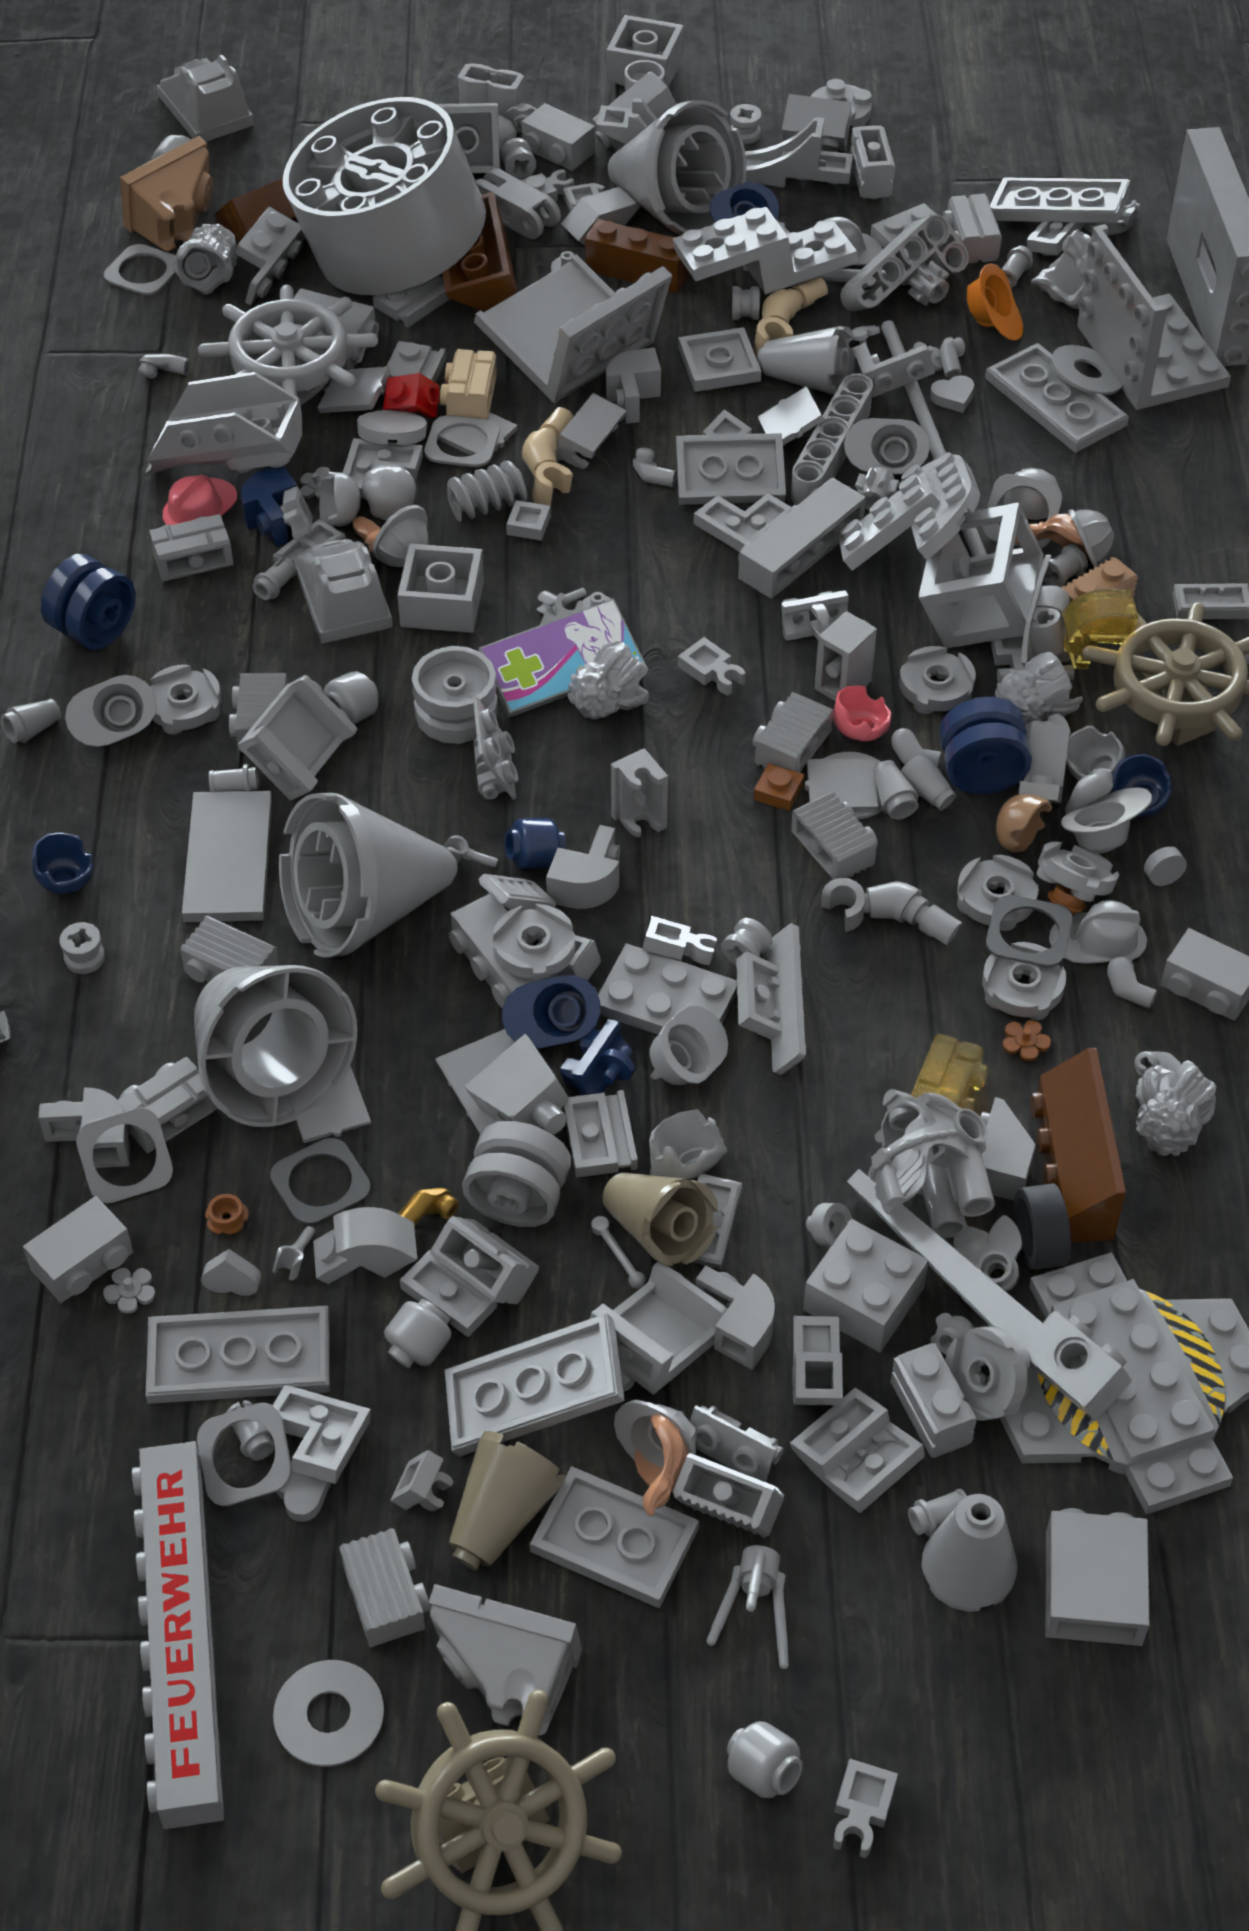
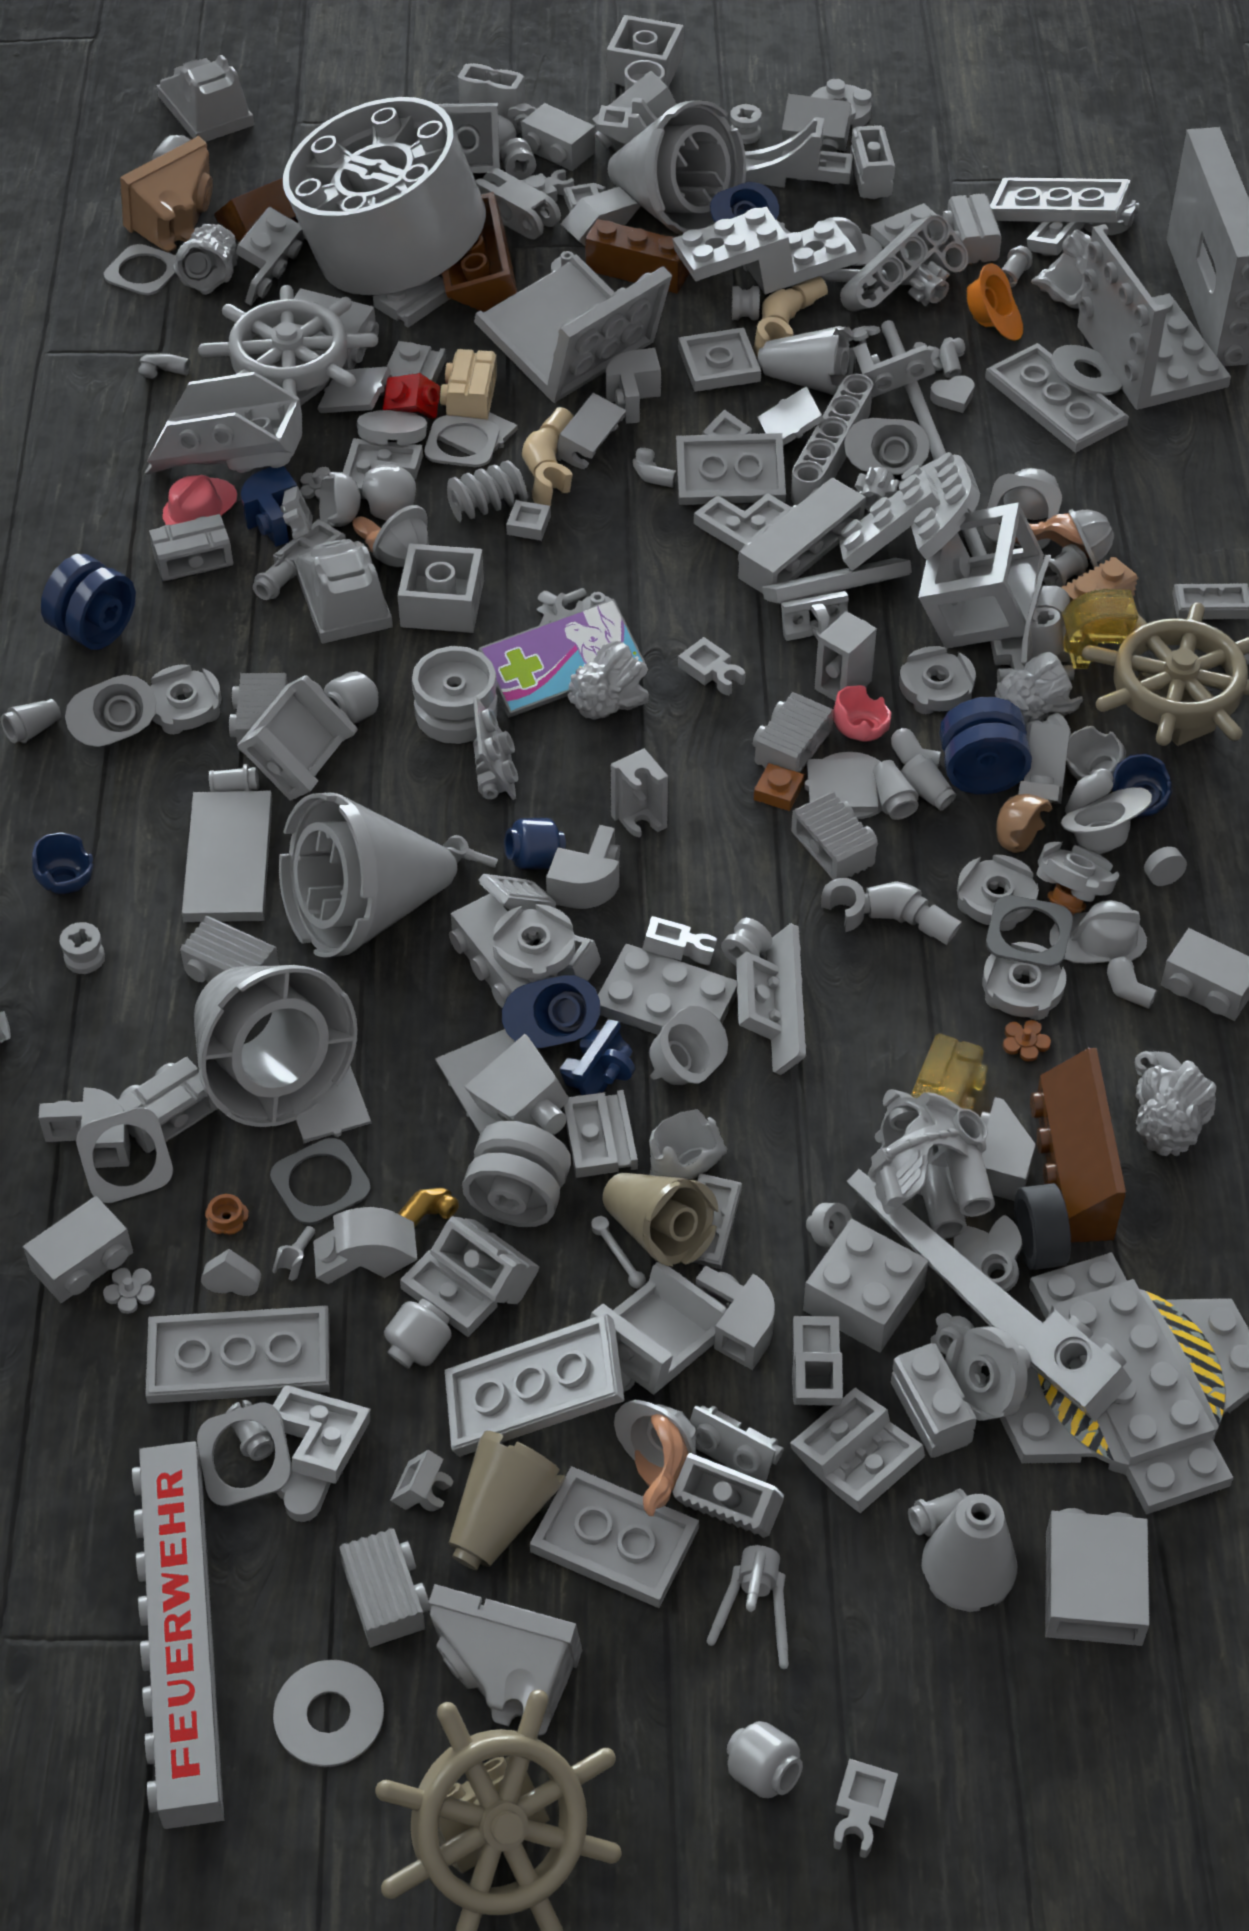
none -> light grey tile [762,558,912,604]

